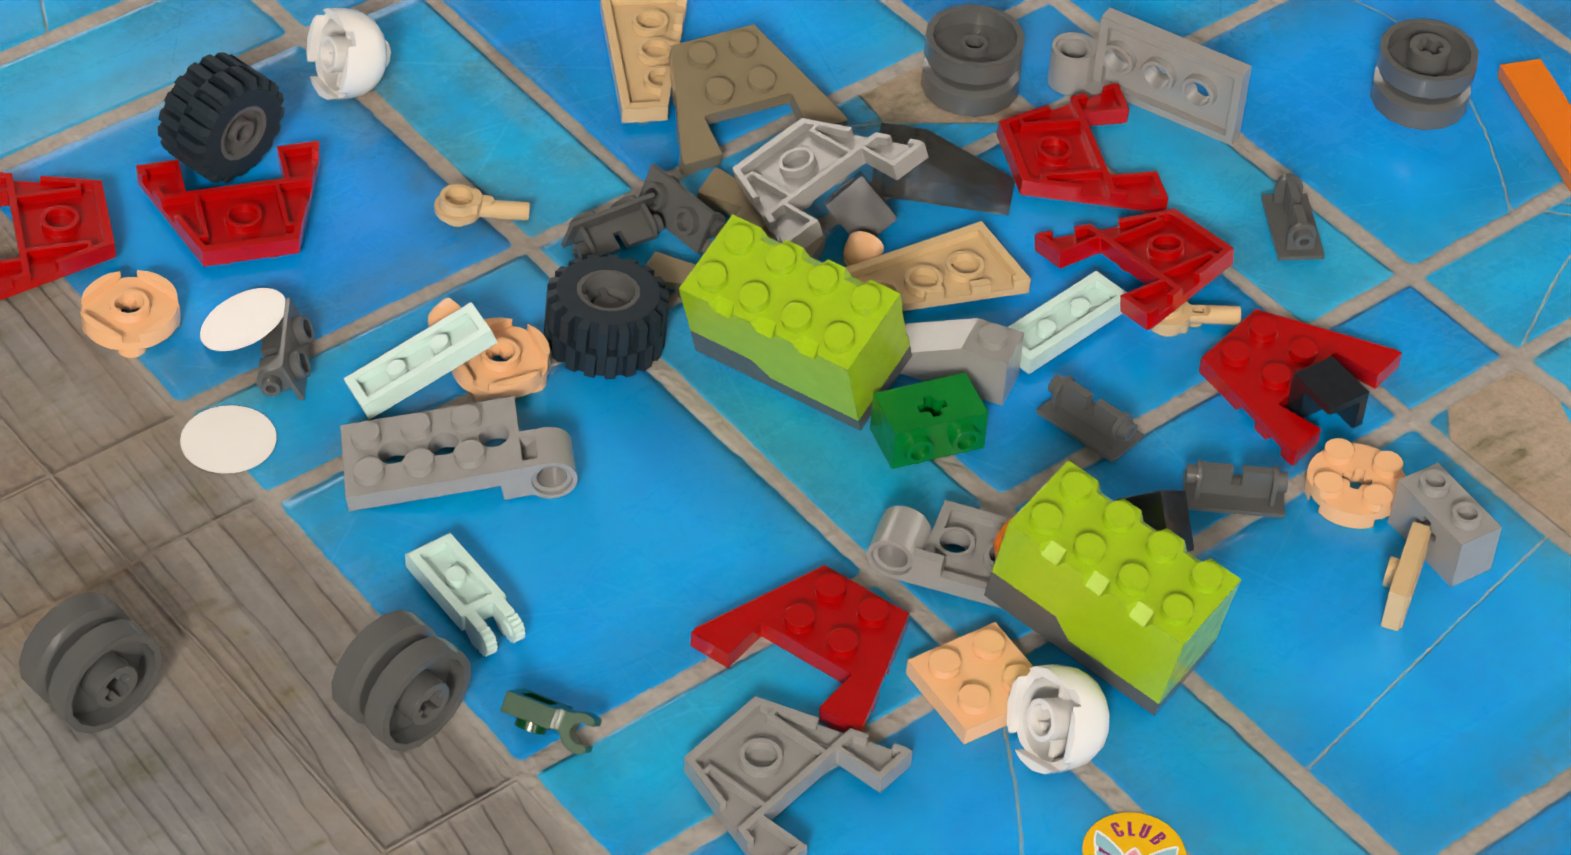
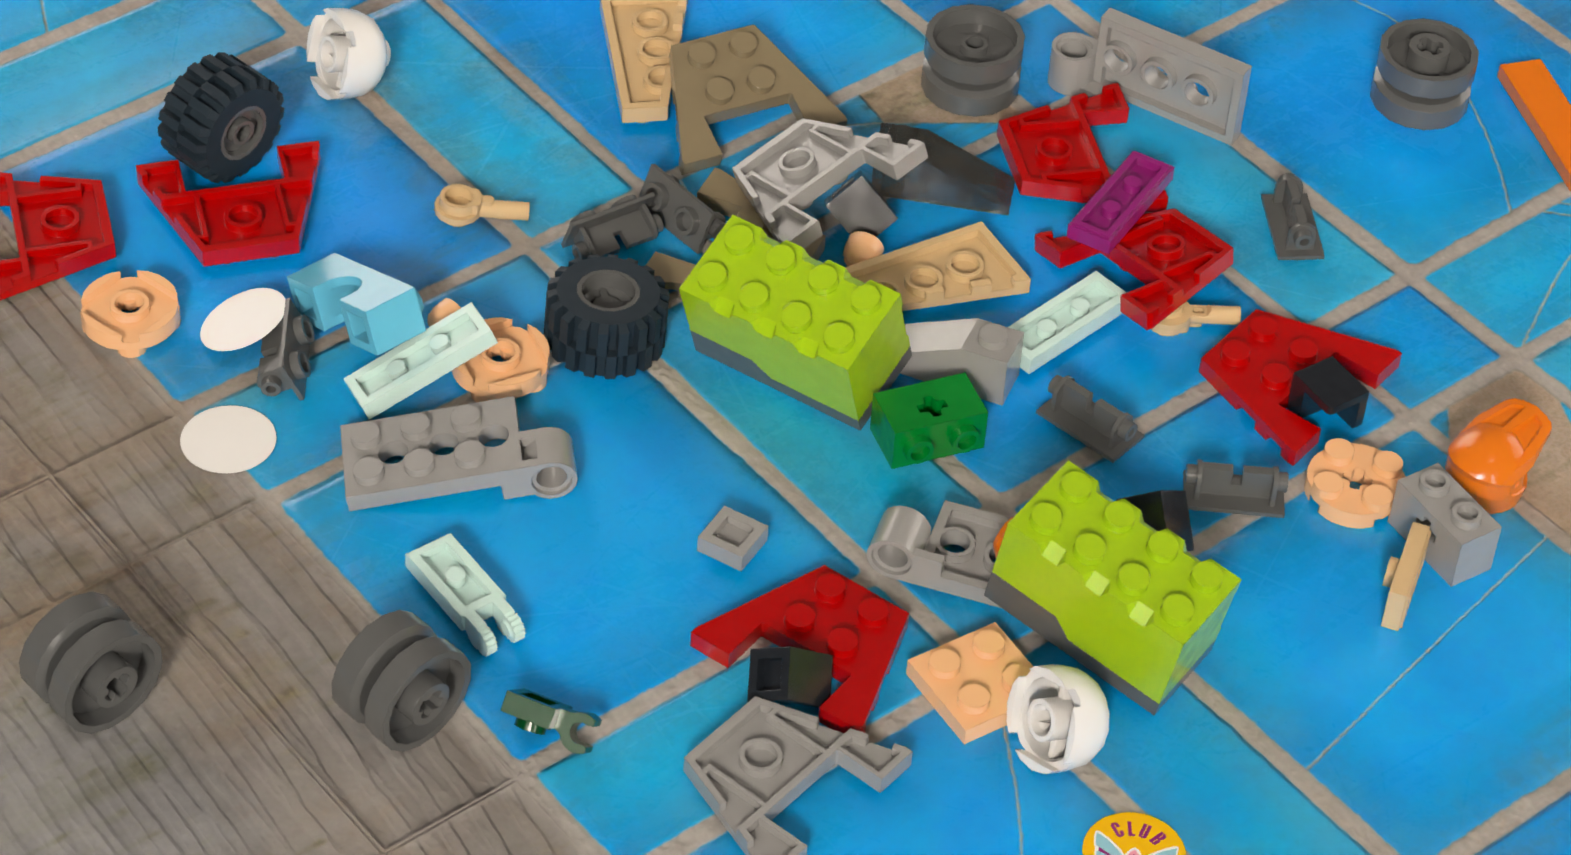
none -> medium azure arch [287,253,426,356]
none -> light grey plate [697,505,769,571]
none -> black panel [747,646,833,708]
none -> magenta tile [1067,151,1175,254]
none -> orange helmet [1445,398,1552,514]

